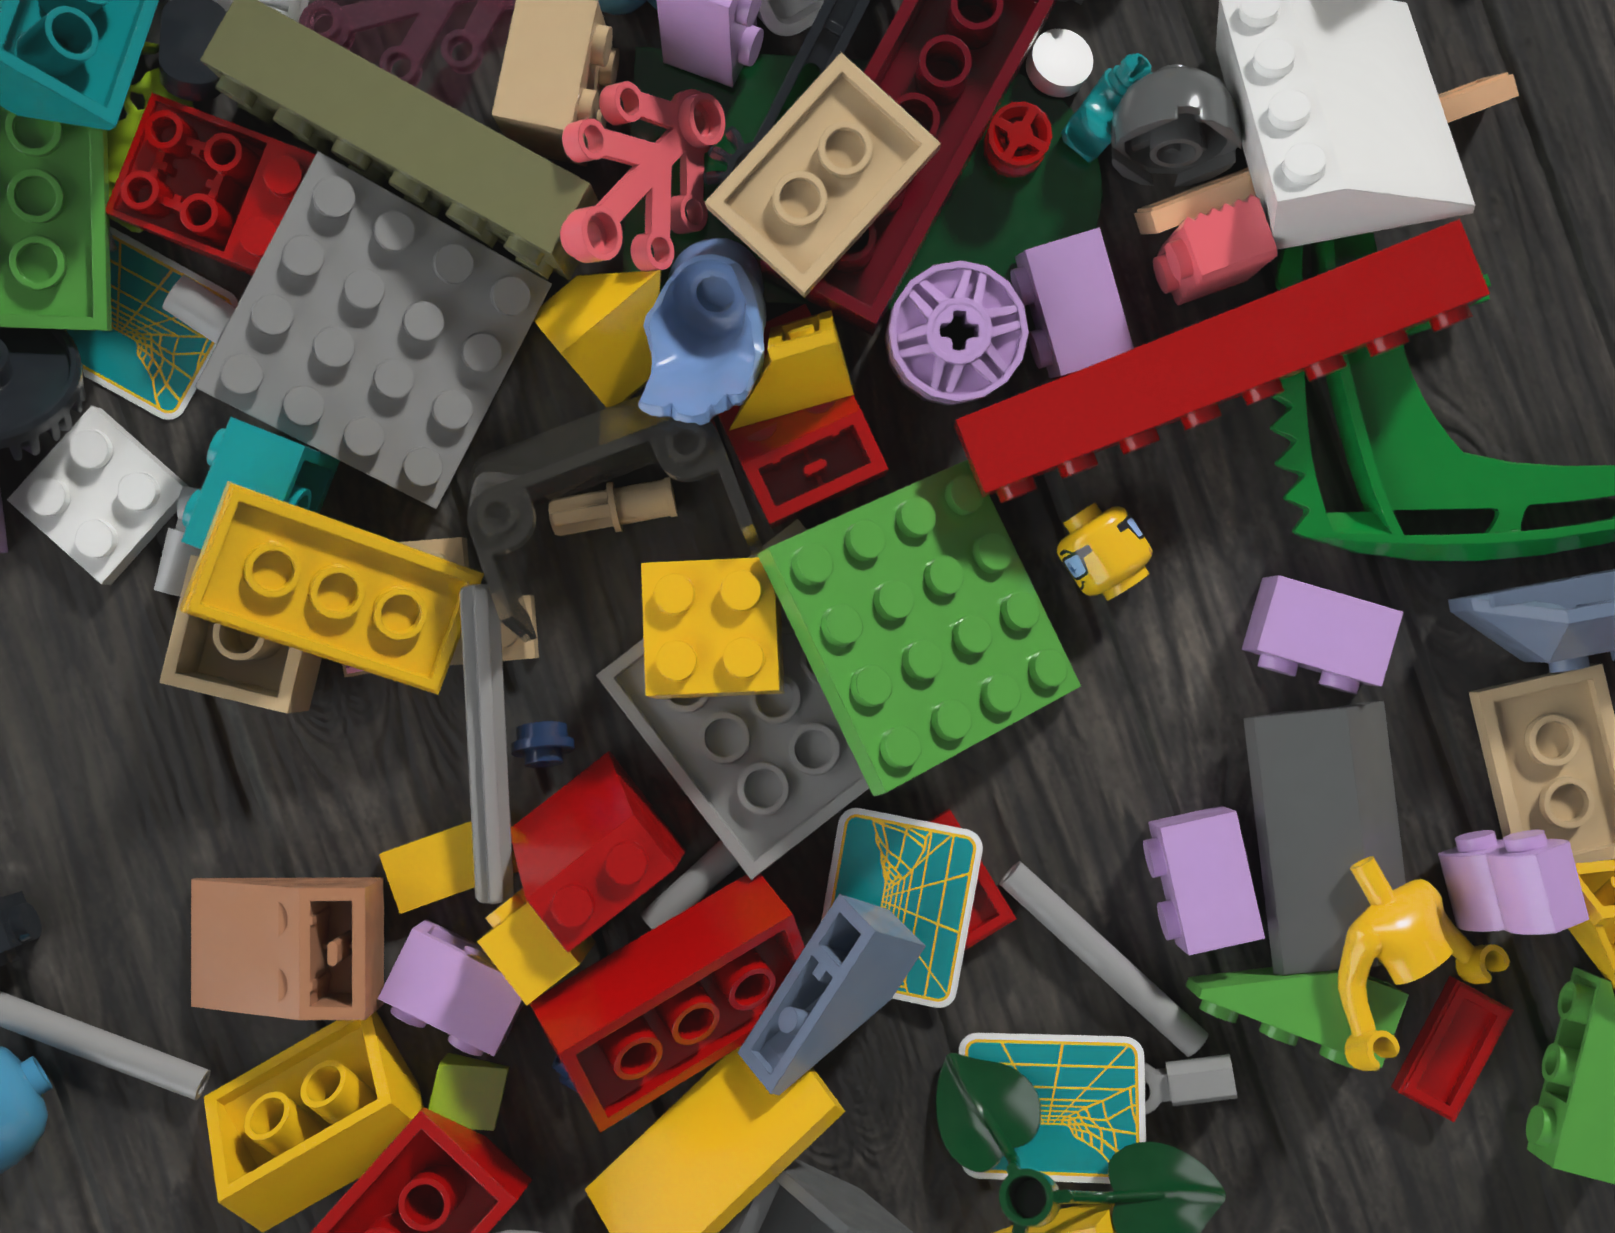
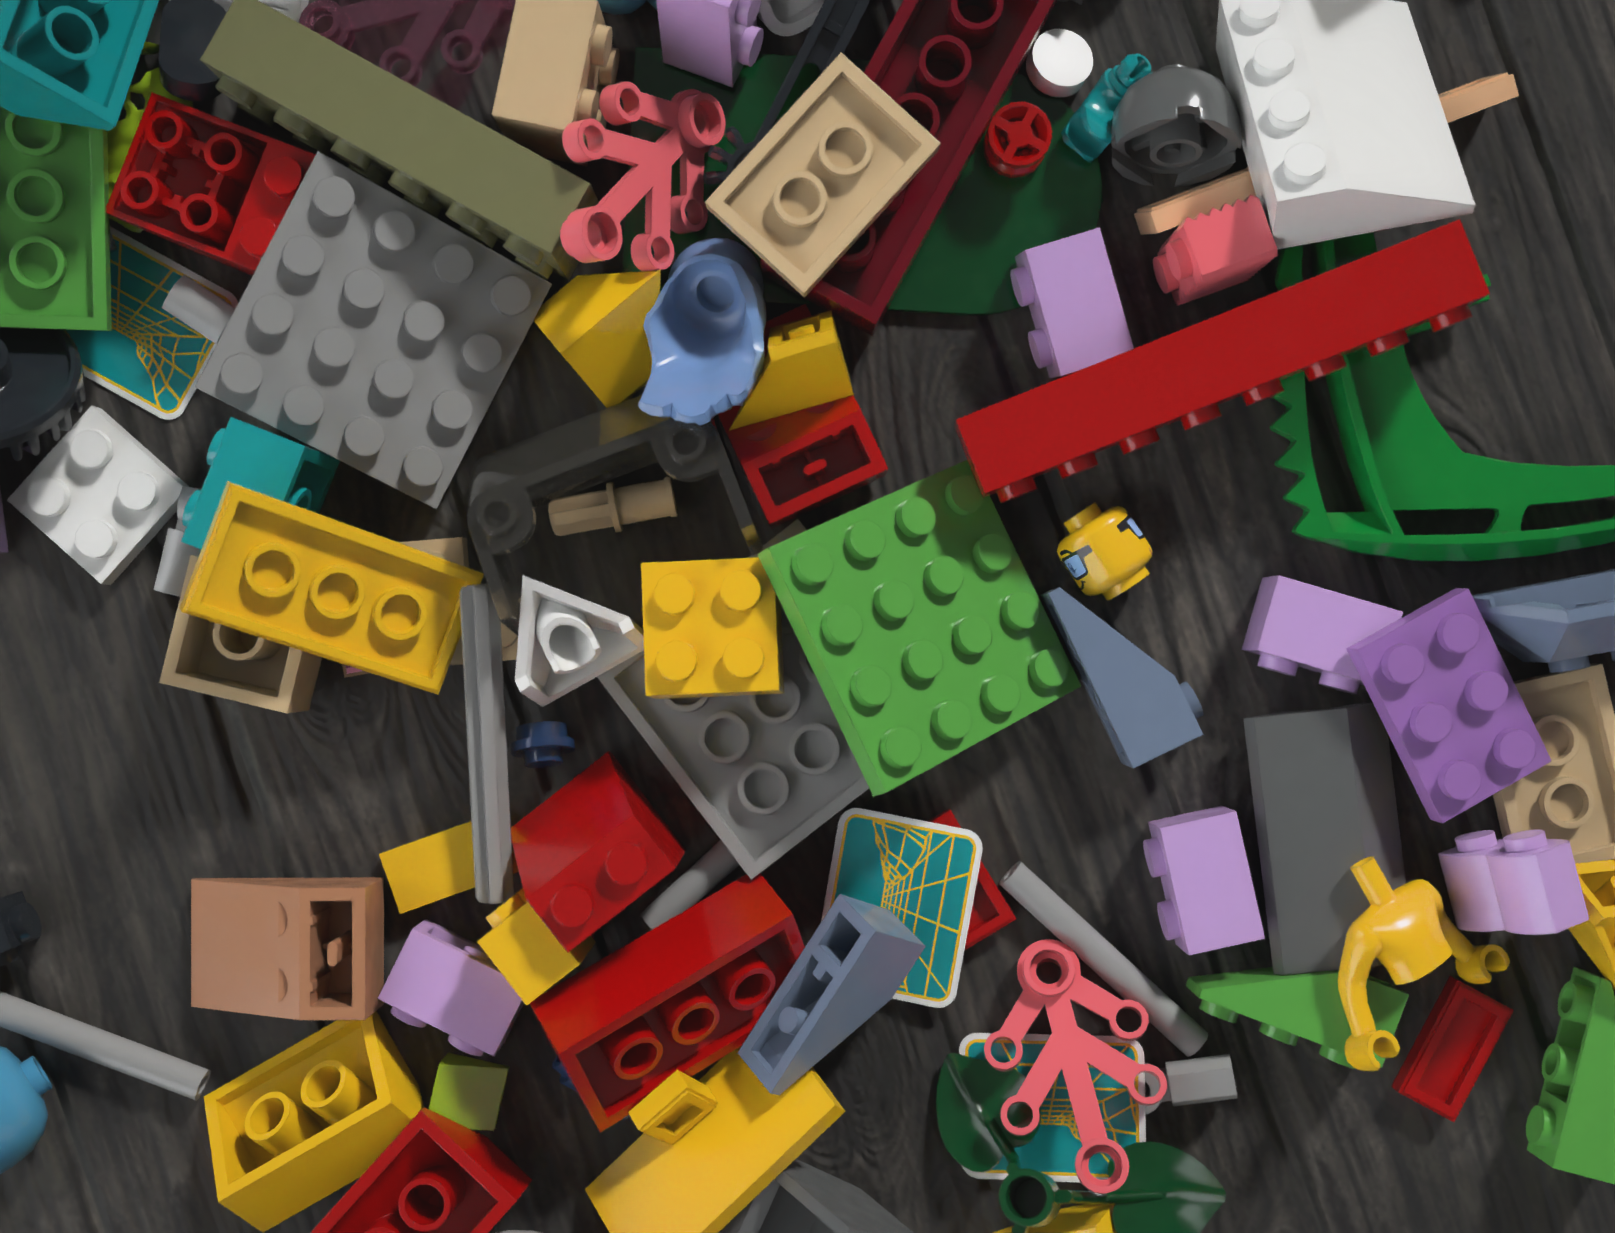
lavender wheel [884,260,1029,406] -> none
none -> white slope [515,575,644,707]
none -> yellow tile [628,1070,718,1145]
none -> coral plant [984,939,1167,1194]
none -> sand blue slope [1040,587,1203,768]
none -> medium lavender plate [1347,588,1552,823]

